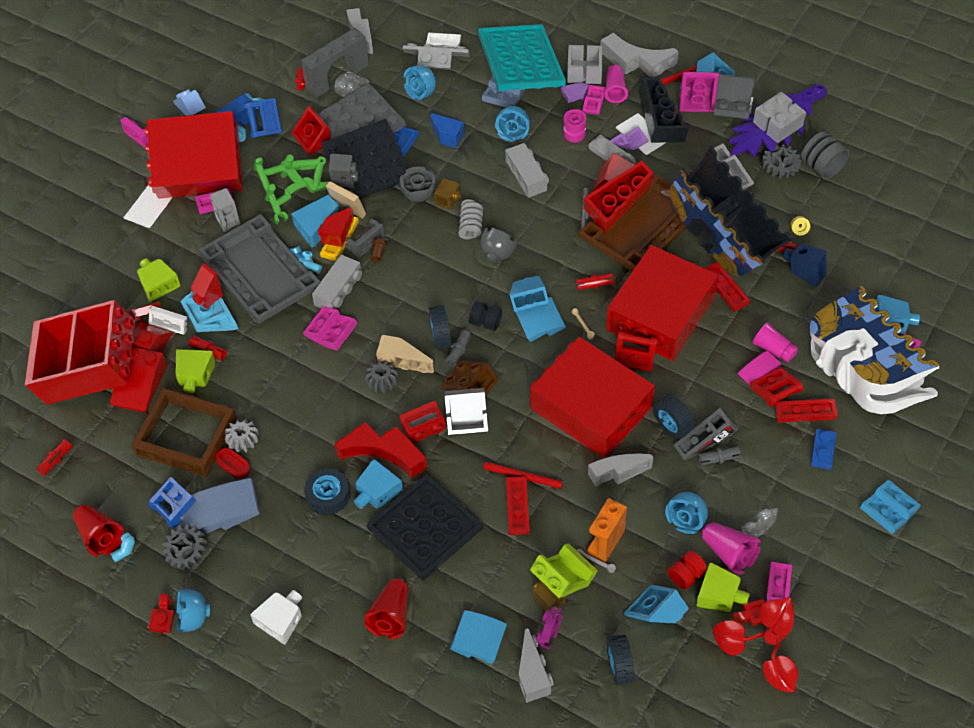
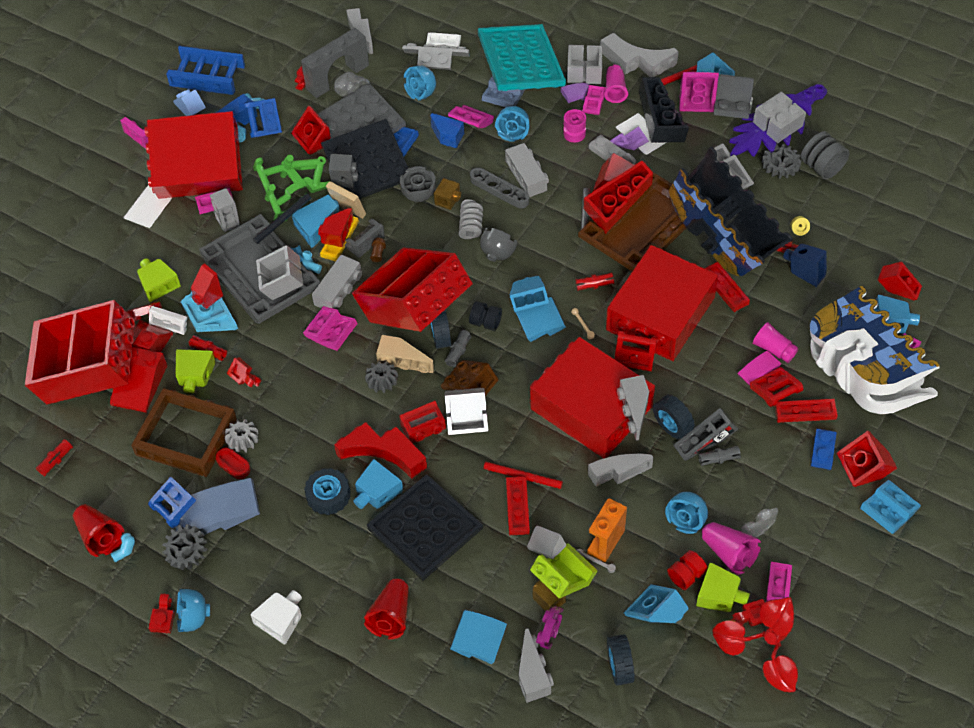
none -> blue fence [166,46,245,95]
none -> red plate [226,357,262,387]
none -> black bar [253,193,311,245]
none -> light grey piece [256,245,303,300]
none -> red container [352,247,473,332]
none -> dark pink slope [448,105,494,128]
none -> dark grey beam [470,168,529,208]
none -> light grey slope [527,525,567,559]
none -> light grey slope [617,375,649,441]
none -> red slope [837,431,897,487]
none -> red slope [878,262,922,300]

